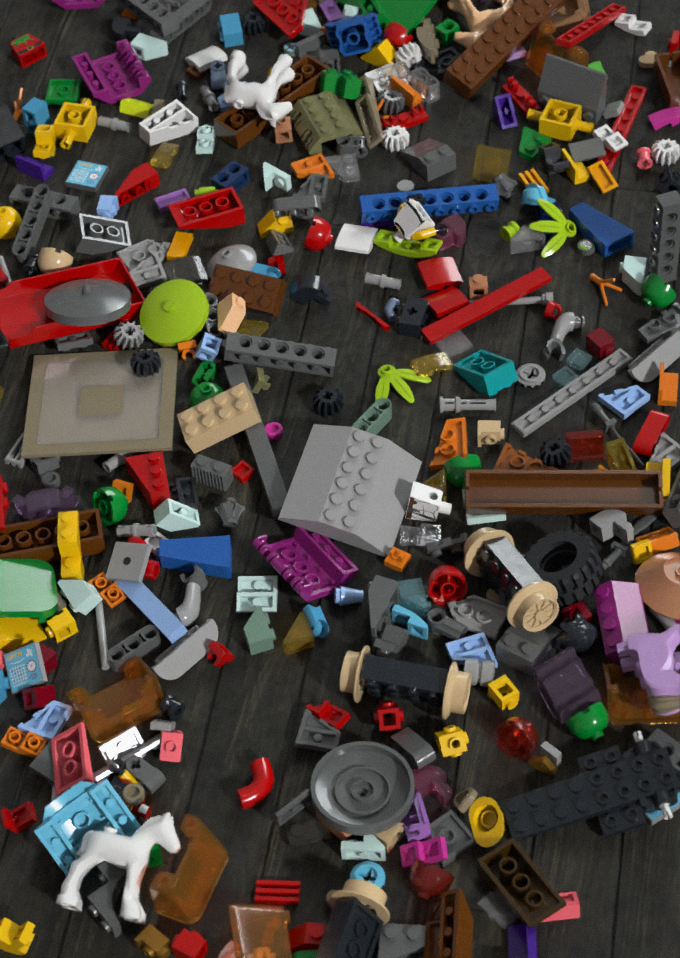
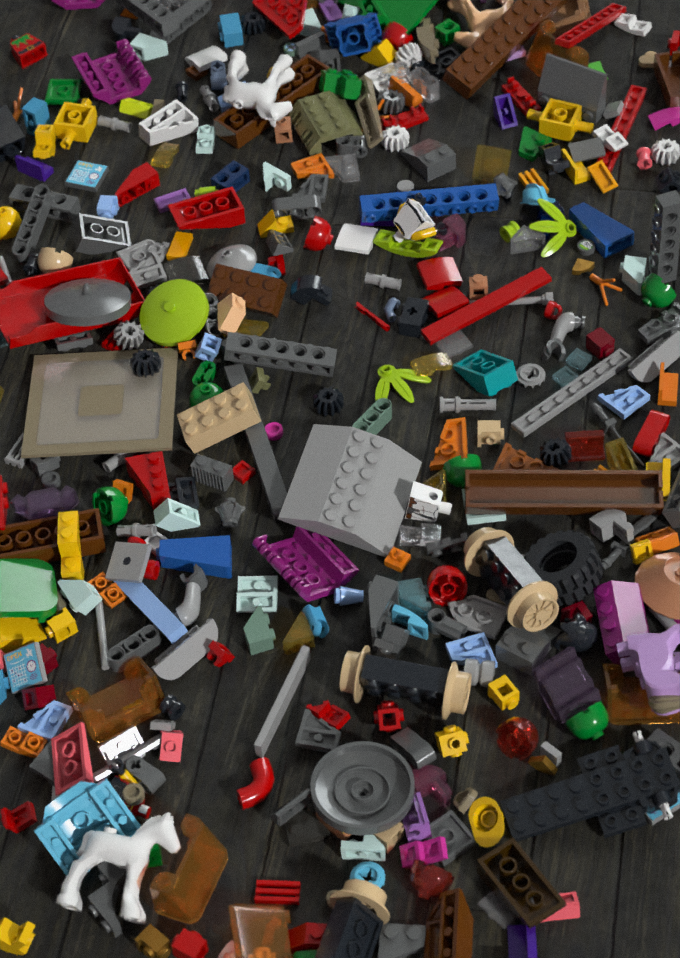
none -> light grey tile [254,646,311,758]
none -> pearl gold tile [572,258,595,275]

